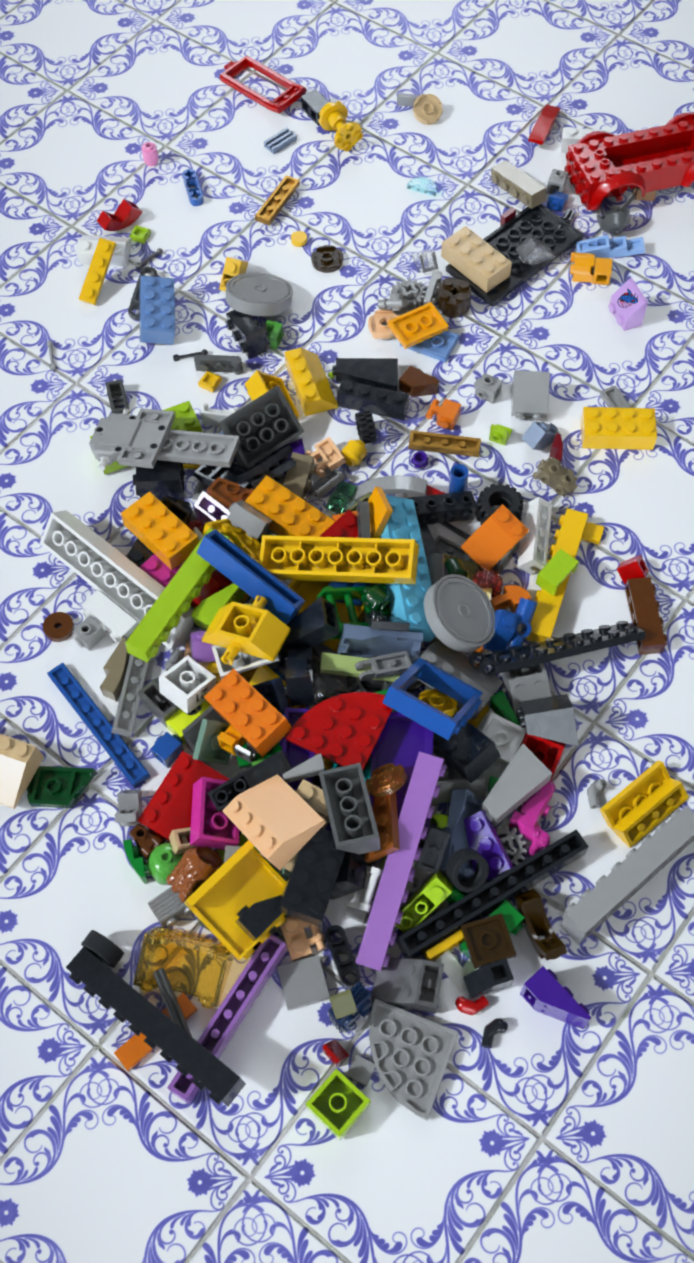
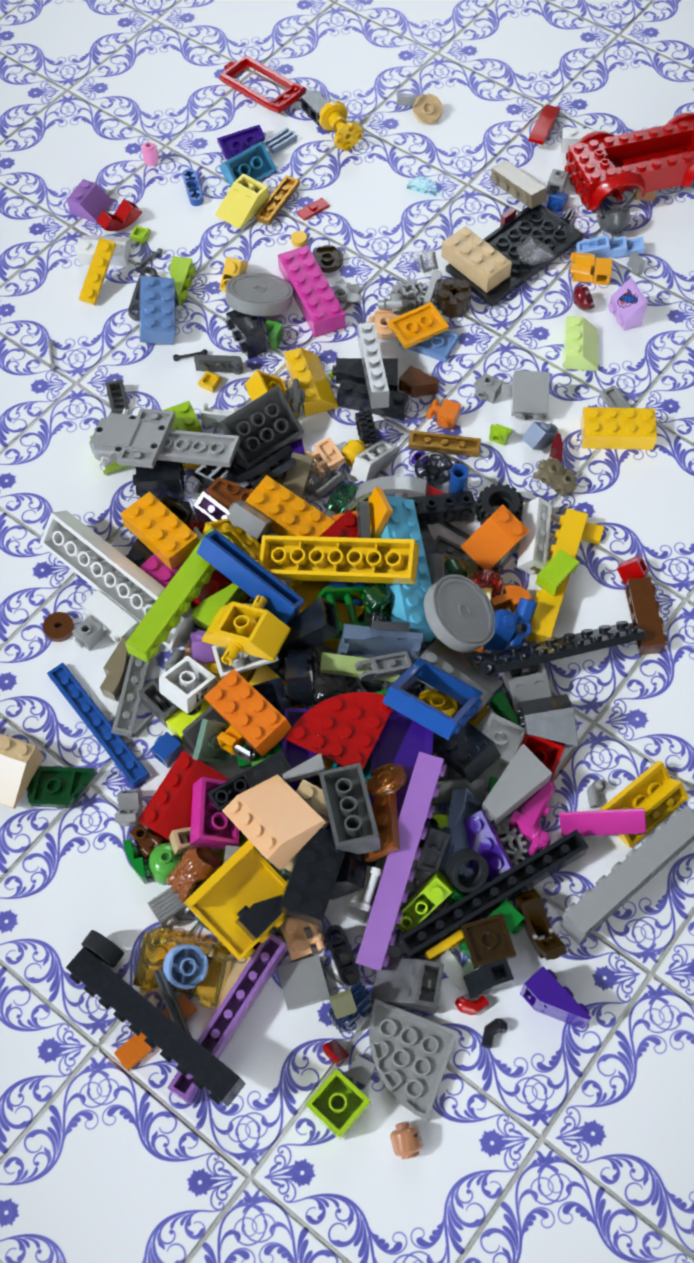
none -> medium lavender slope [66,179,113,223]
none -> light blue cylinder [163,943,208,990]
none -> lime slope [169,256,196,306]
none -> light yellow slope [215,174,269,229]
none -> dark purple wing [217,125,265,161]
none -> dark azure slope [218,141,277,185]
none -> dark pink brick [277,245,346,337]
none -> dark grey plate [285,378,305,414]
none -> piece [296,198,329,221]
none -> light grey plate [334,280,363,303]
none -> white slope [351,440,397,482]
none -> light grey brick [358,322,389,409]
none -> nougat head [390,1121,423,1160]
none -> black wheel [415,452,453,486]
none -> dark pink slope [559,808,646,837]
none -> yellowish green slope [563,316,598,371]
none -> dark red hair [573,284,595,311]
none -> light grey tile [628,251,645,275]

